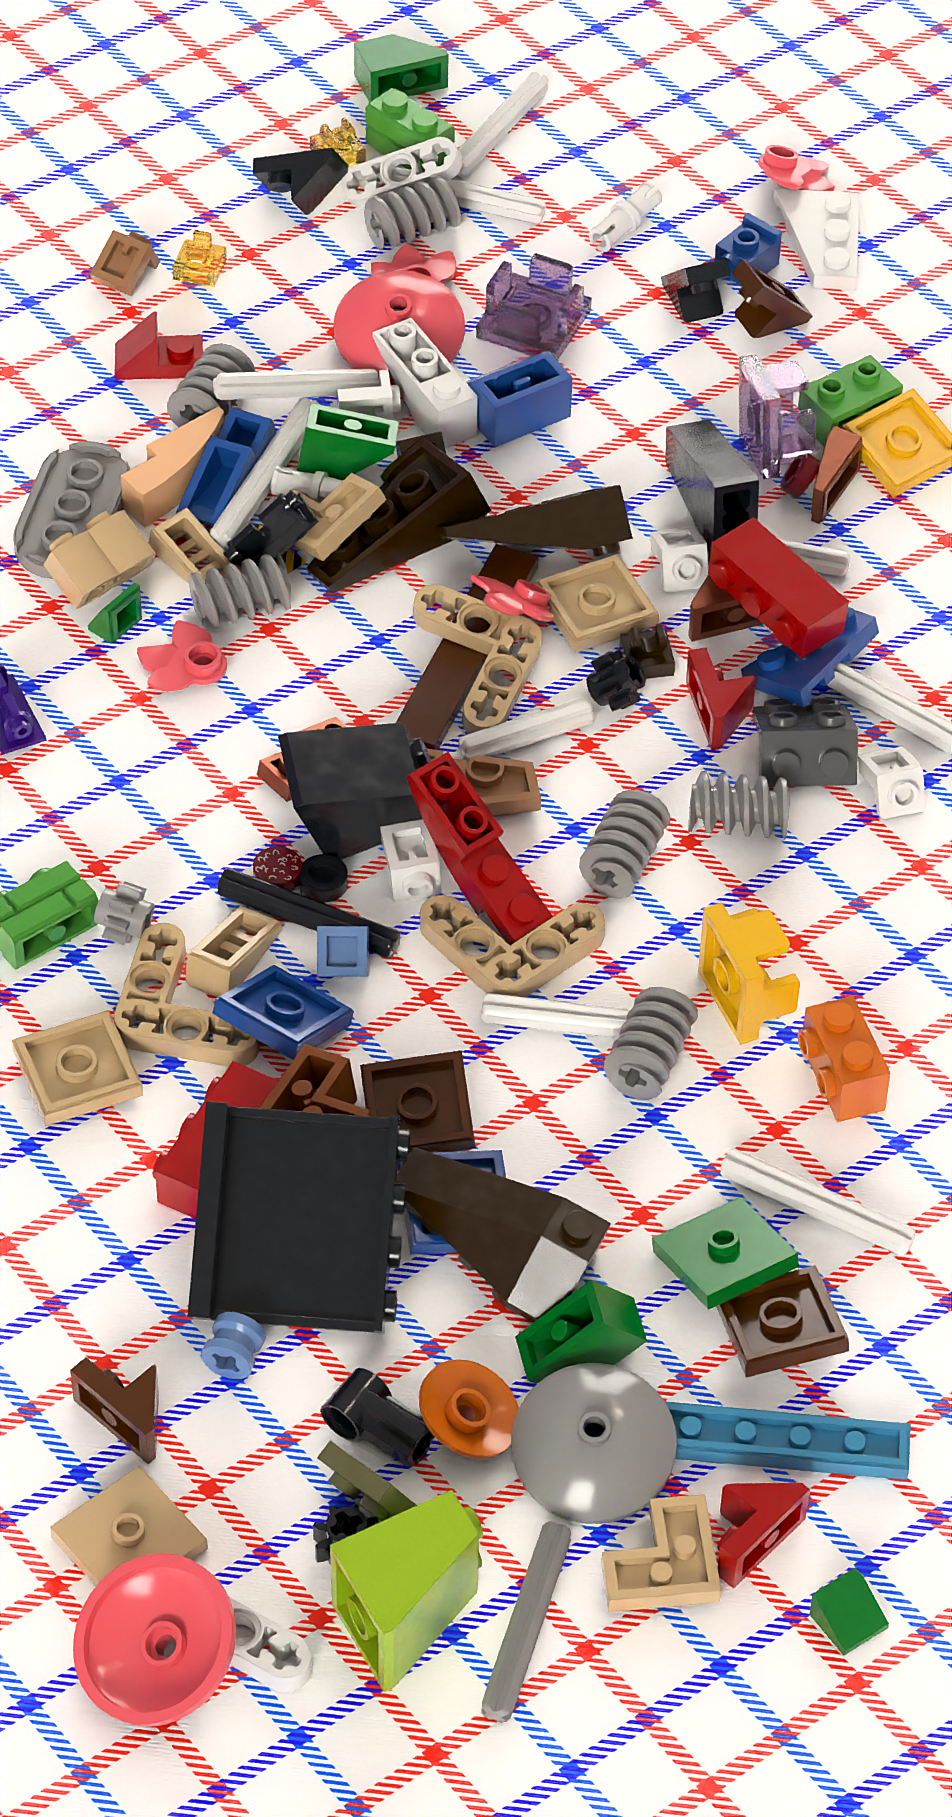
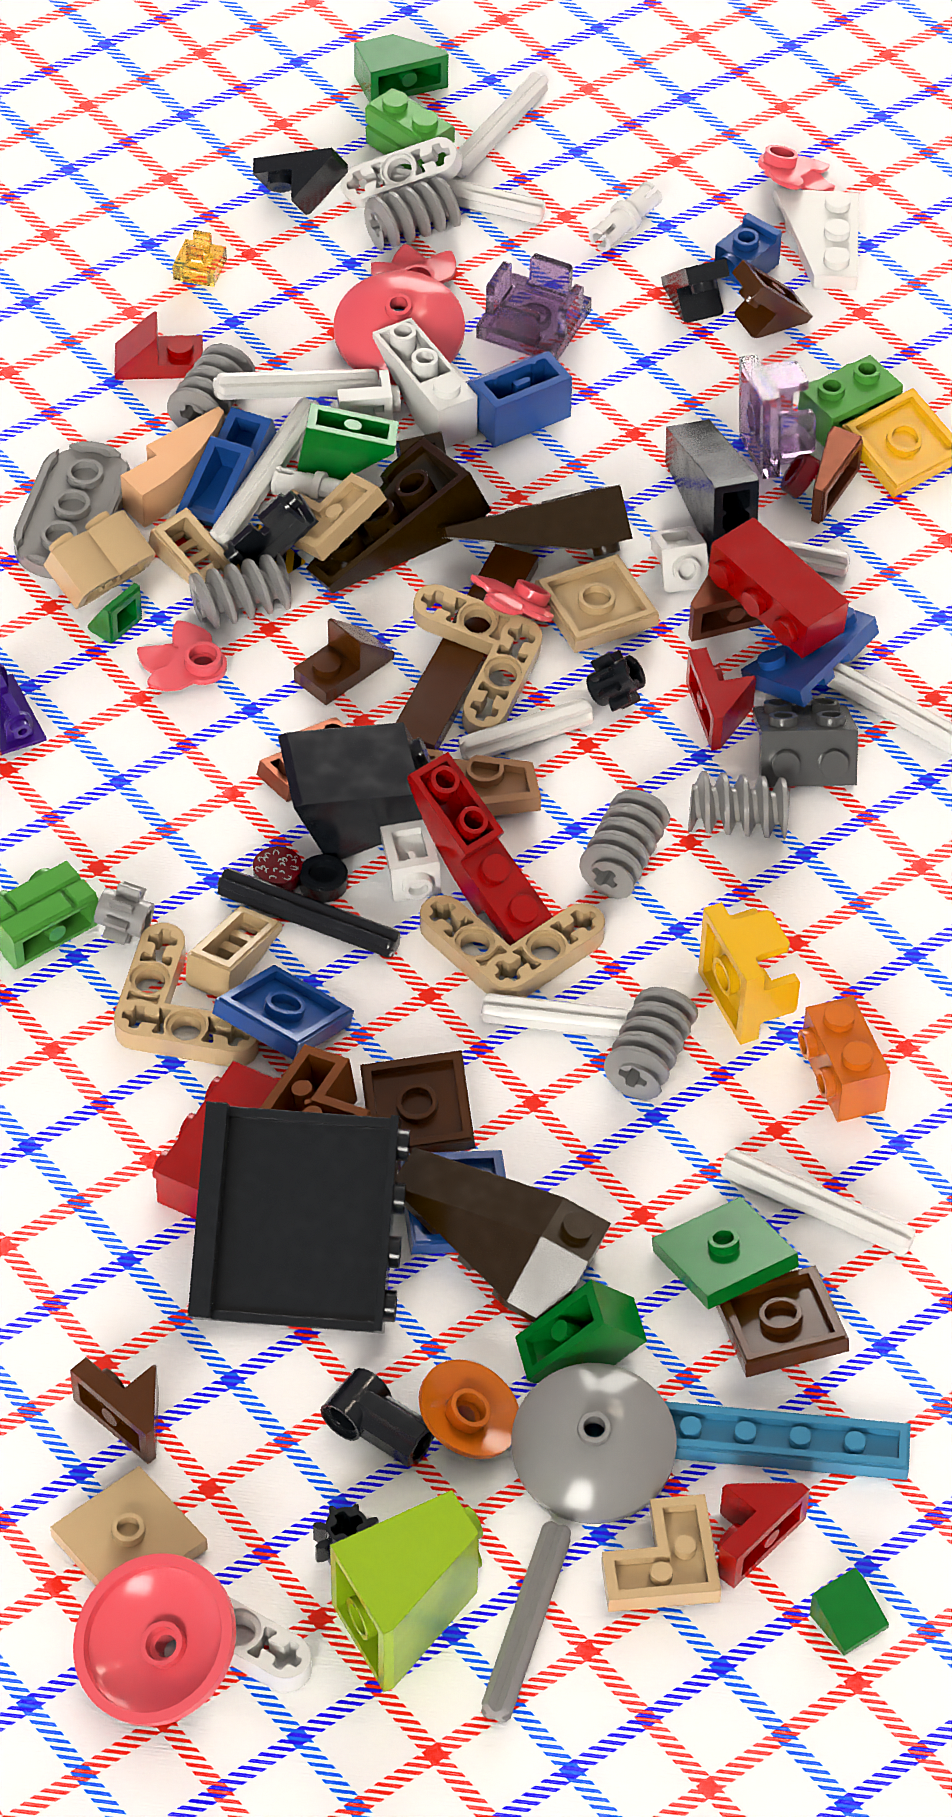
tan plate [12,1010,143,1126] -> none
medium nougat bracket [89,230,160,296] -> none
medium blue wheel [201,1312,266,1380] -> none
clear yellow tile [310,117,366,167] -> none
medium blue plate [317,926,369,977] -> none
olive wing [317,1440,417,1521] -> none
dark brown tile [619,624,675,679] -> none
white bracket [858,746,926,819] -> none
none -> reddish brown slope [293,618,394,705]

